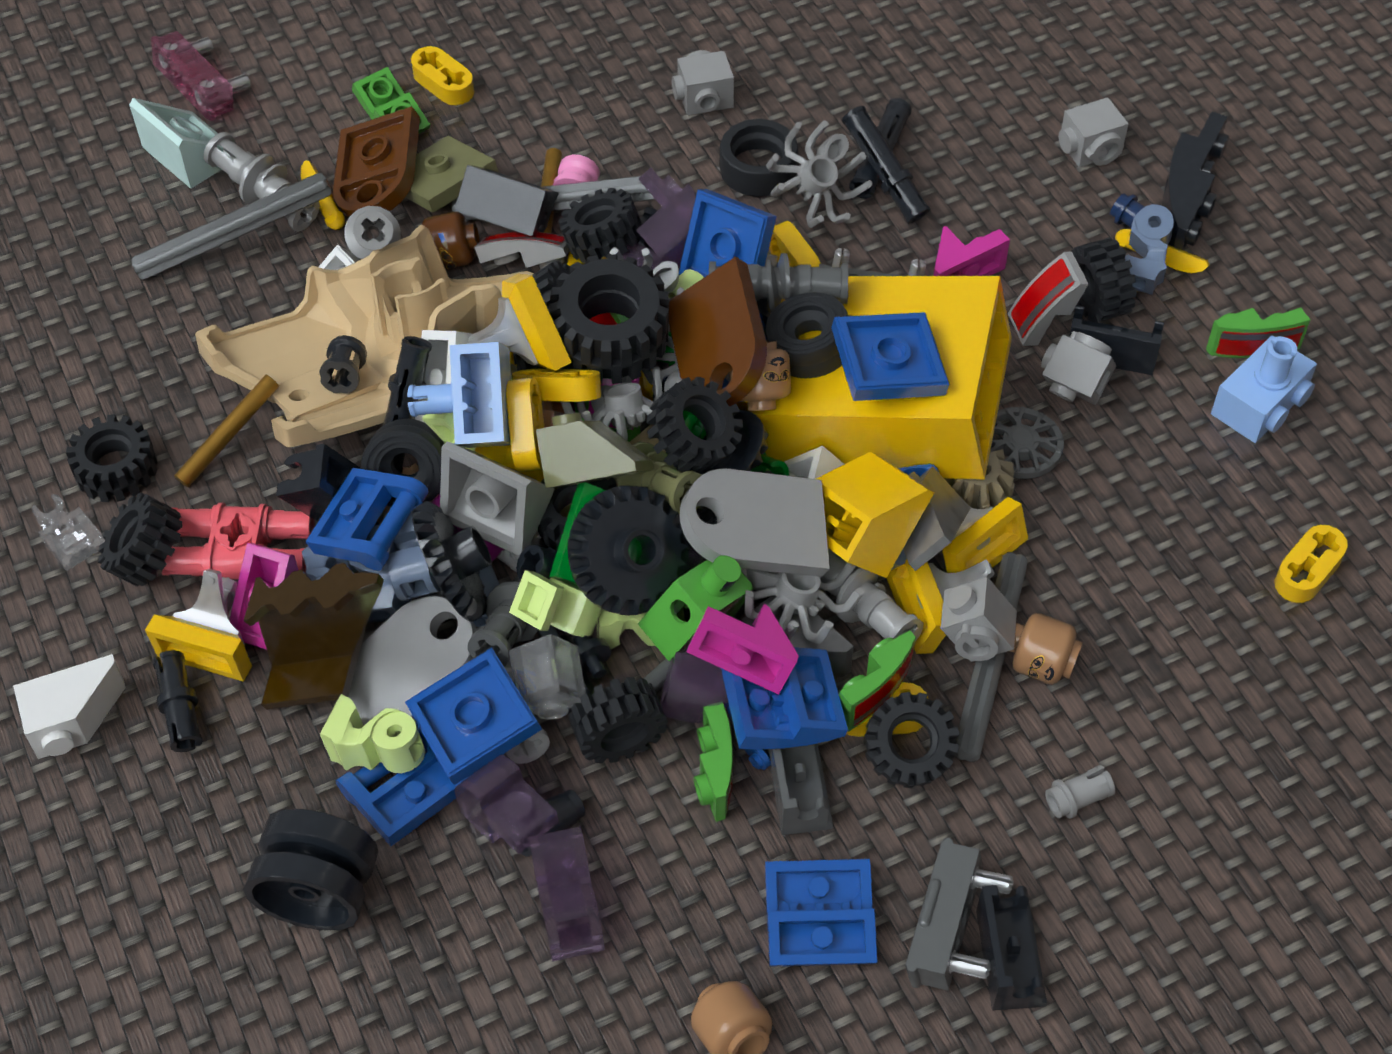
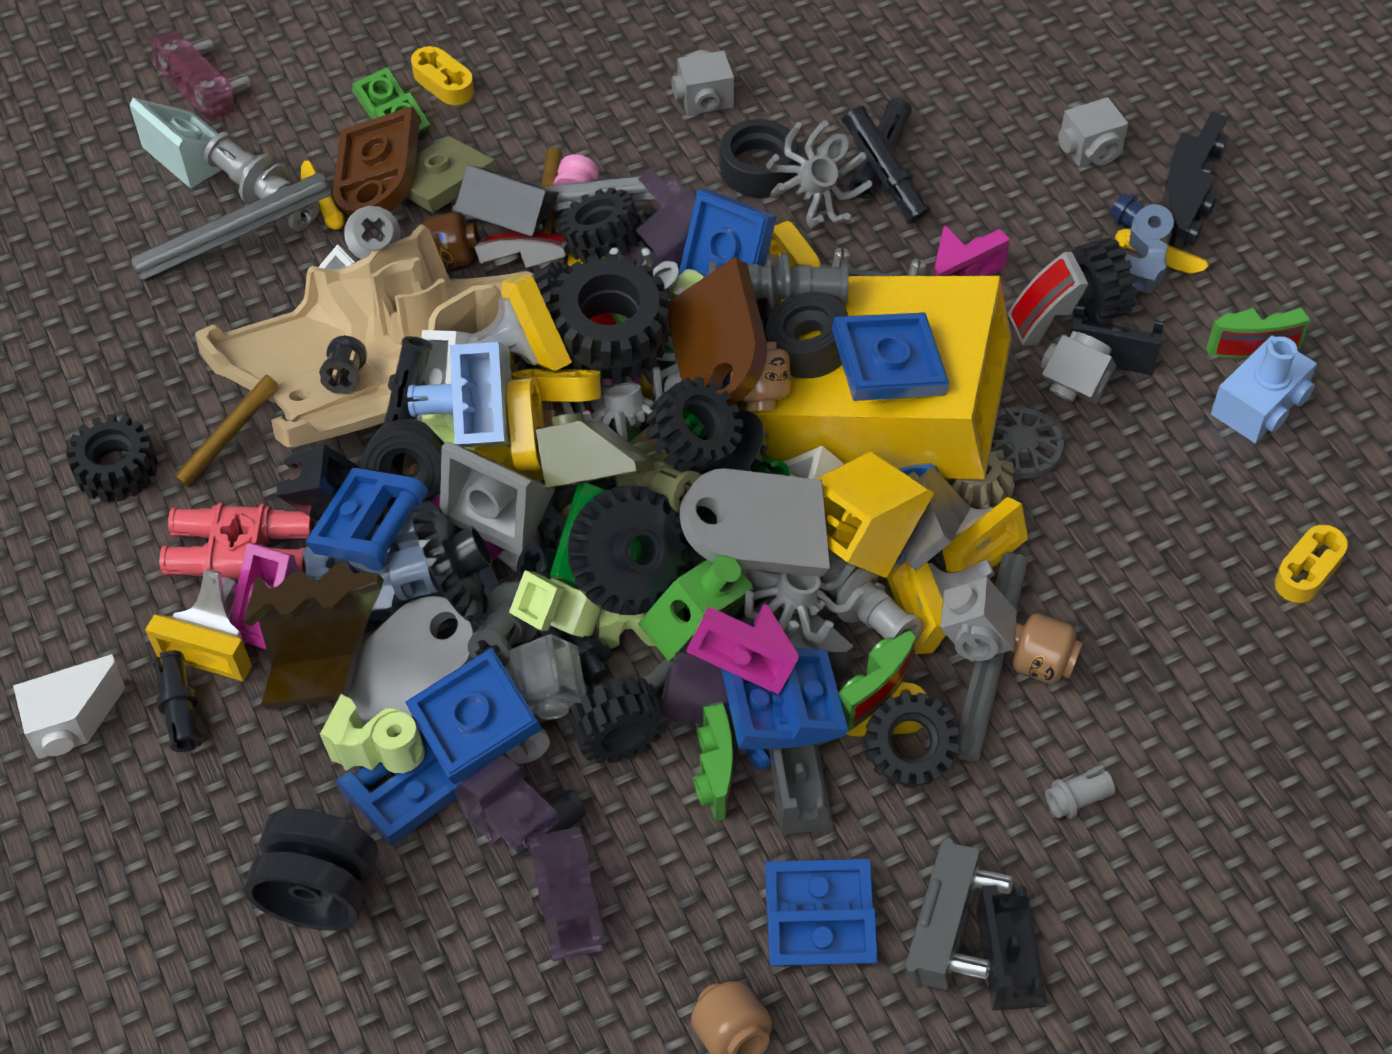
clear plate [32,494,105,571] -> none
black tyre [98,493,182,587] -> none

